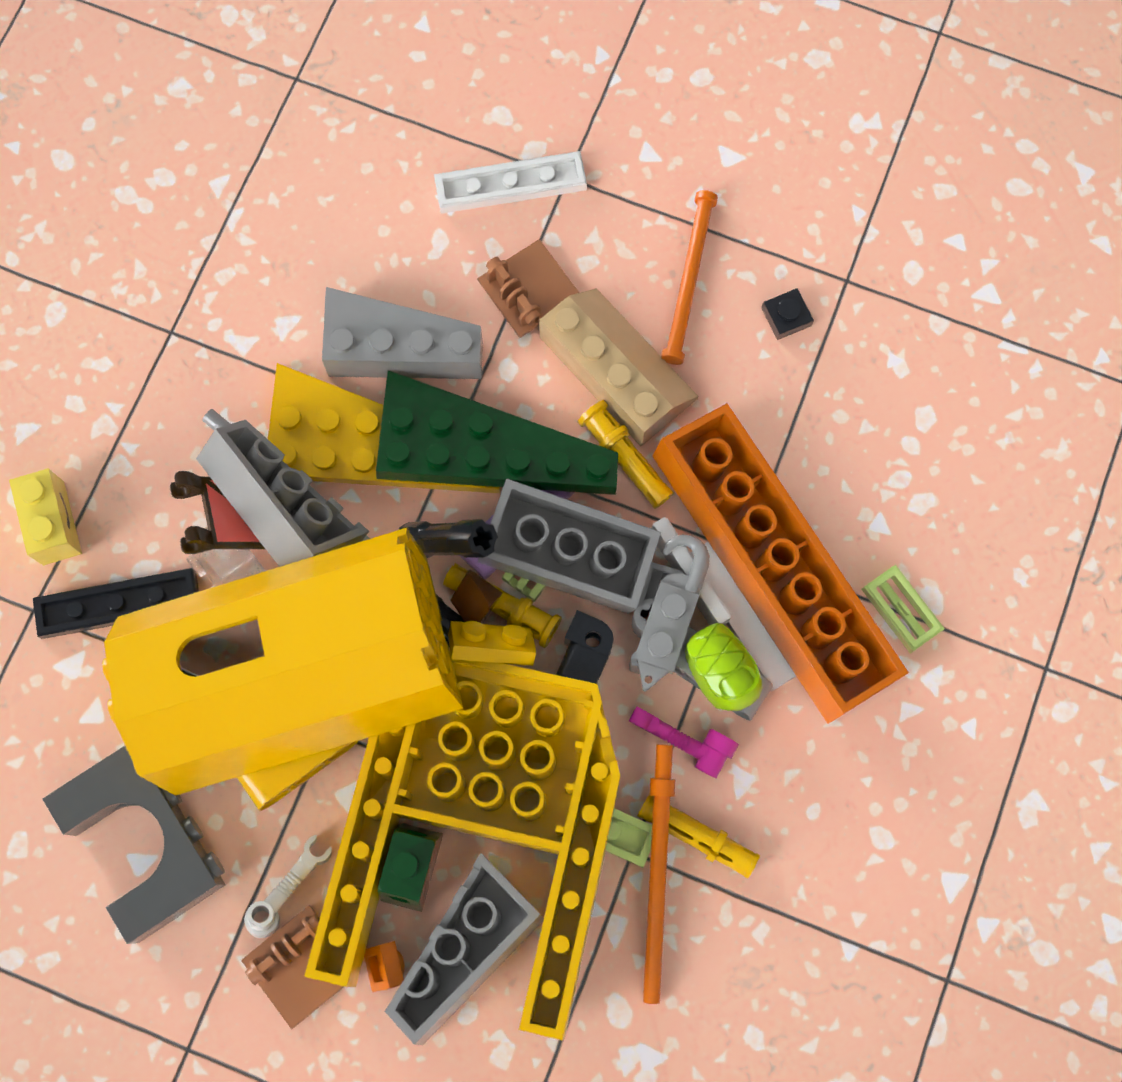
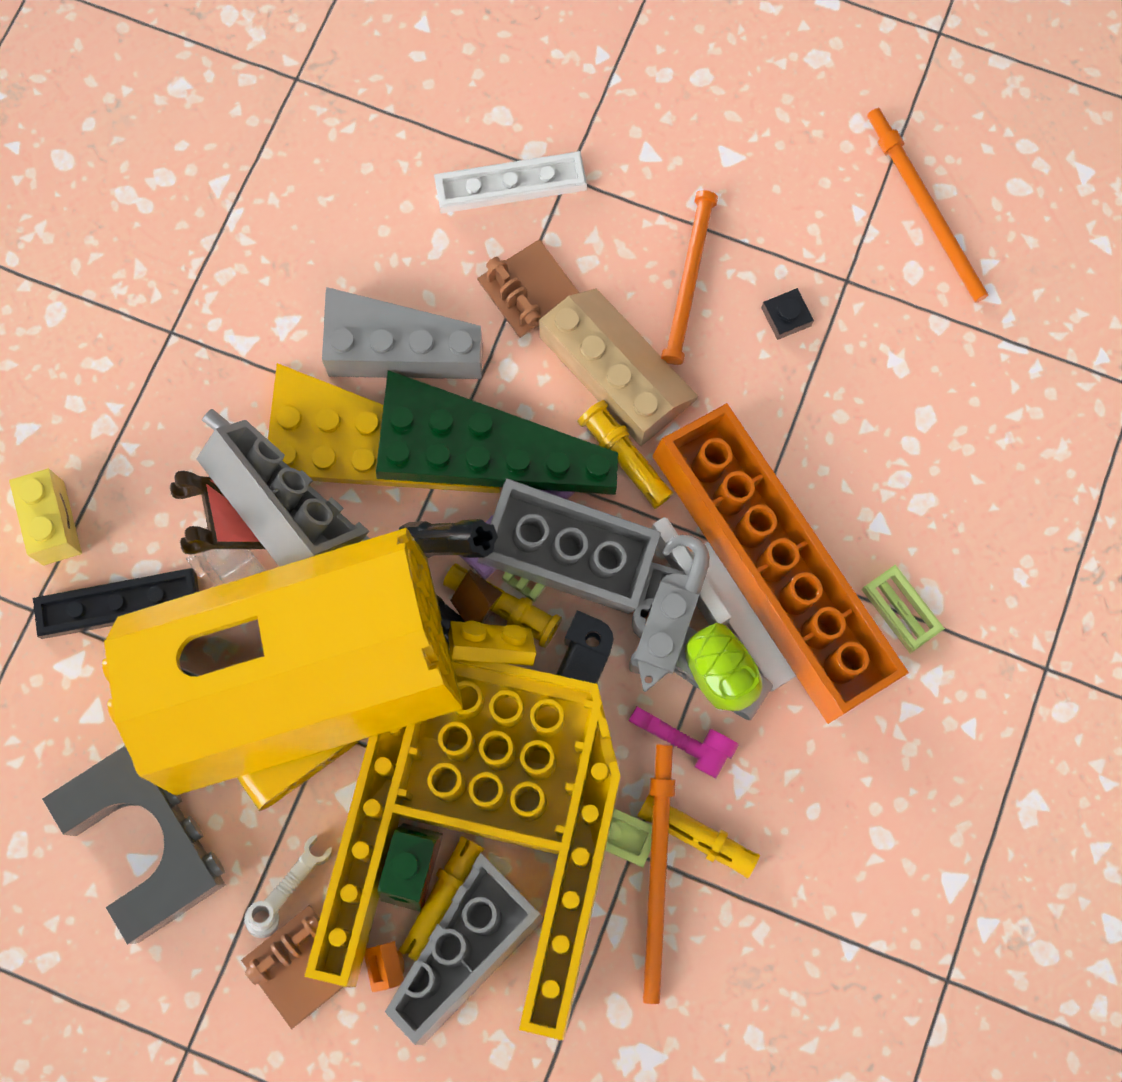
none -> yellow pin [398,835,485,961]
none -> orange bar [867,108,989,303]

